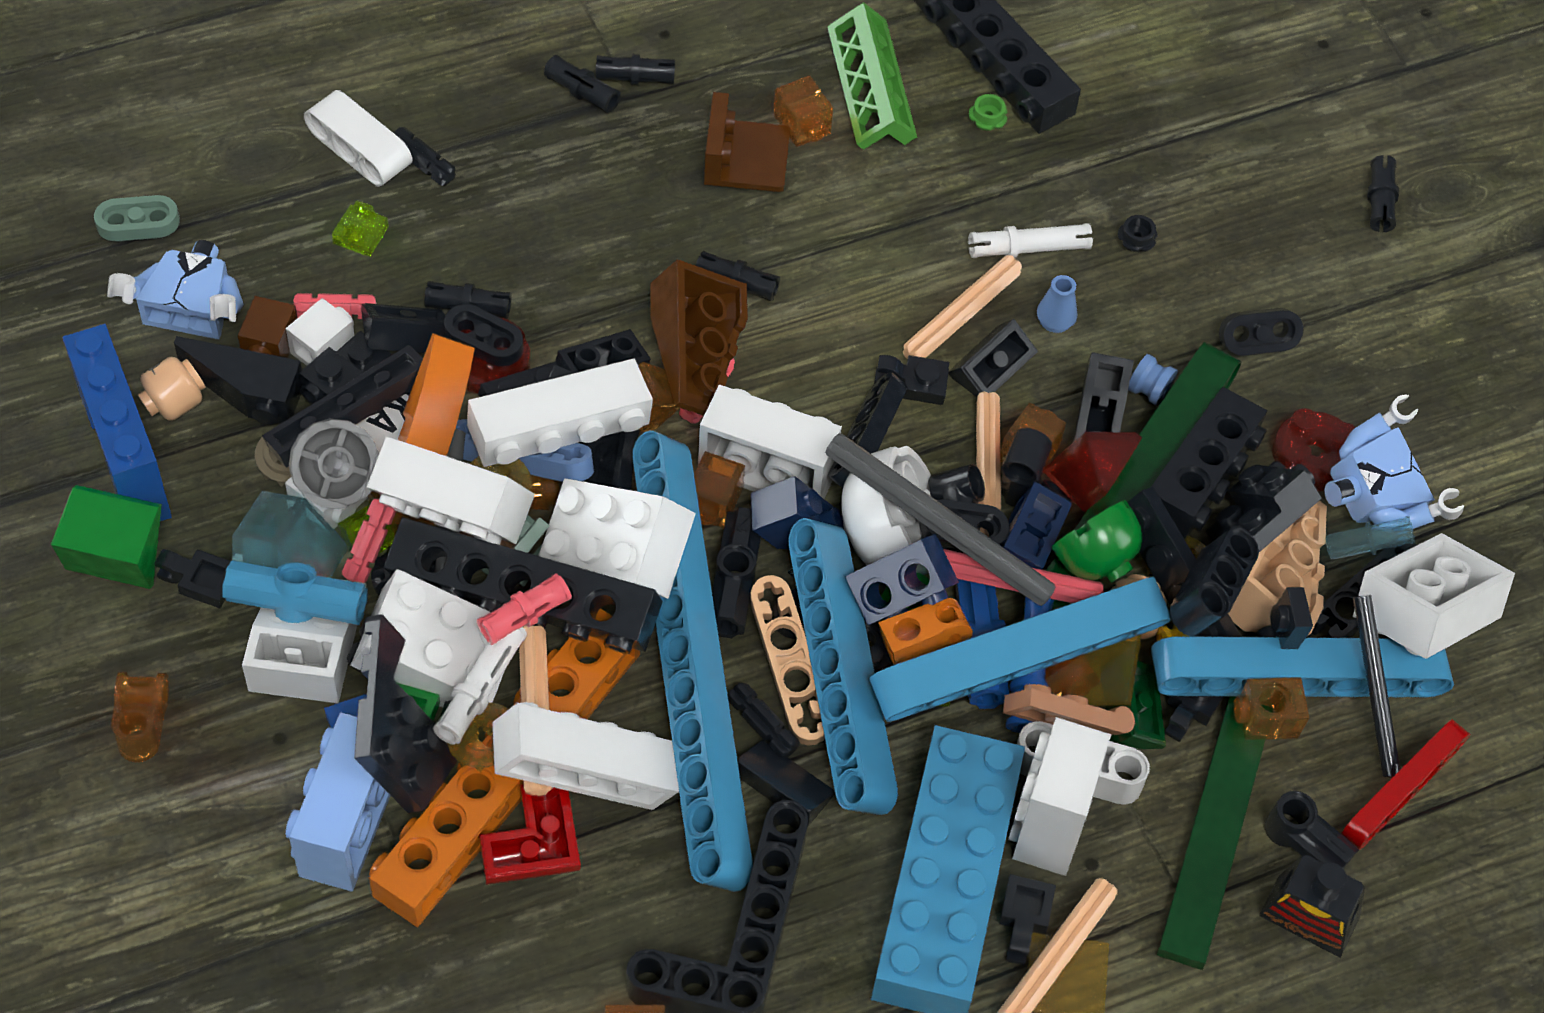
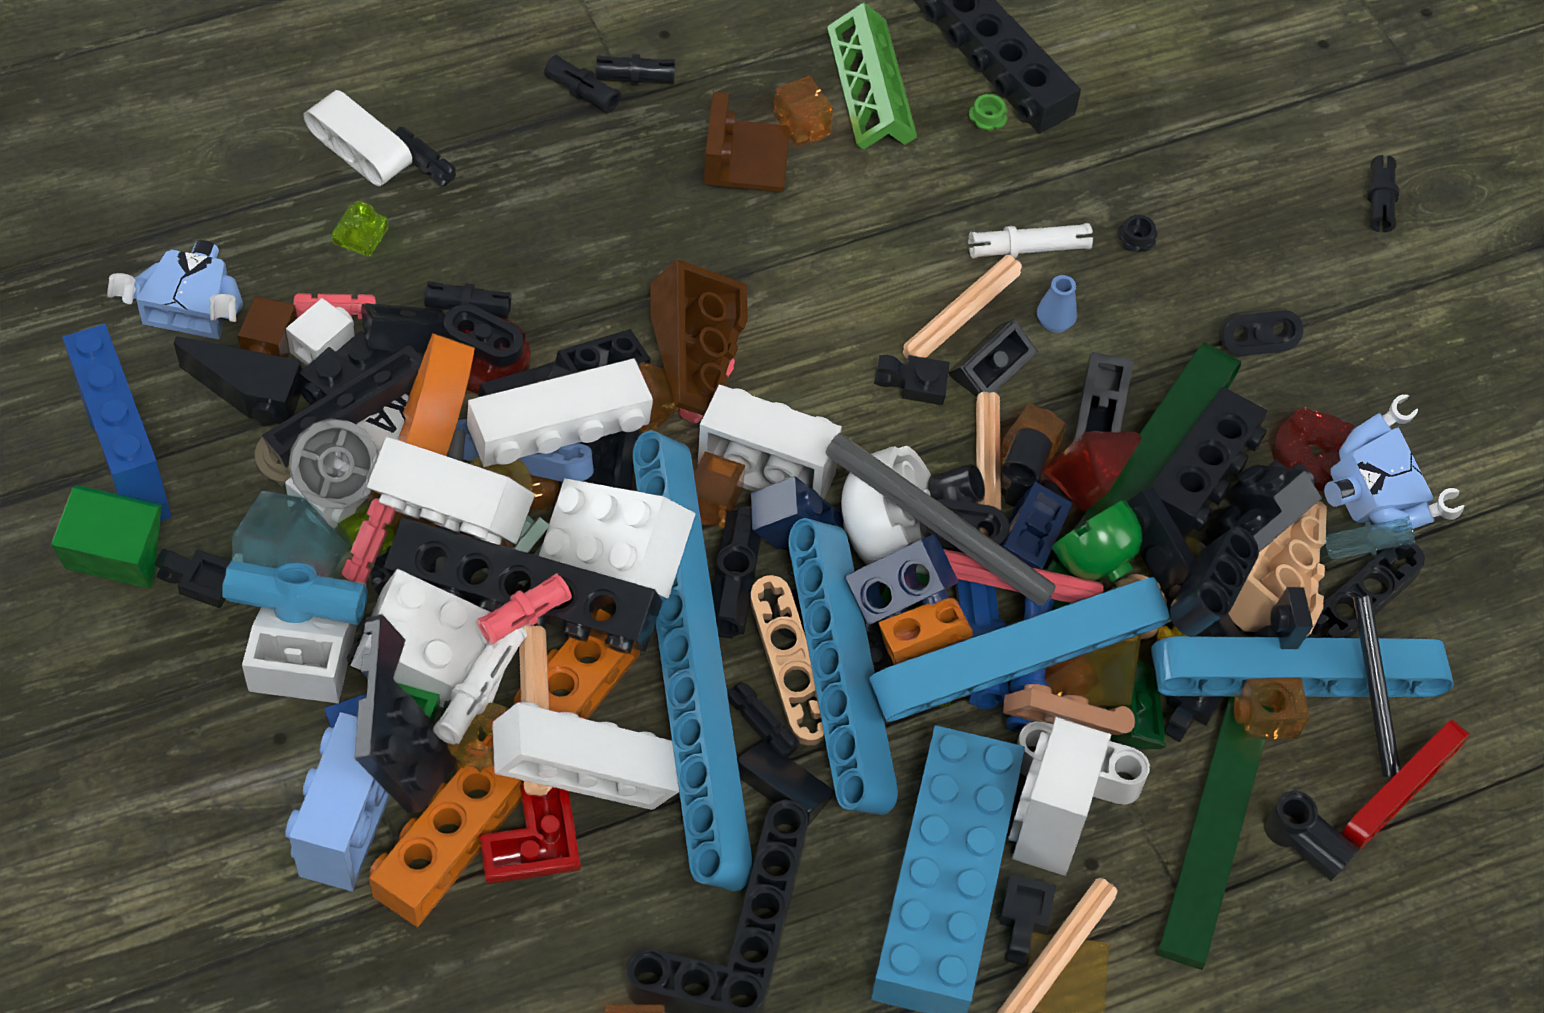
sand green plate [94,195,180,241] -> none
clear orange piece [111,672,169,762] -> none
light nougat head [138,357,206,421] -> none
black pin [696,251,780,302] -> none
black beam [828,371,908,489] -> none
medium blue wheel [1128,354,1178,406] -> none
black torso [1259,855,1365,958] -> none
white brick [1353,533,1515,659] -> none

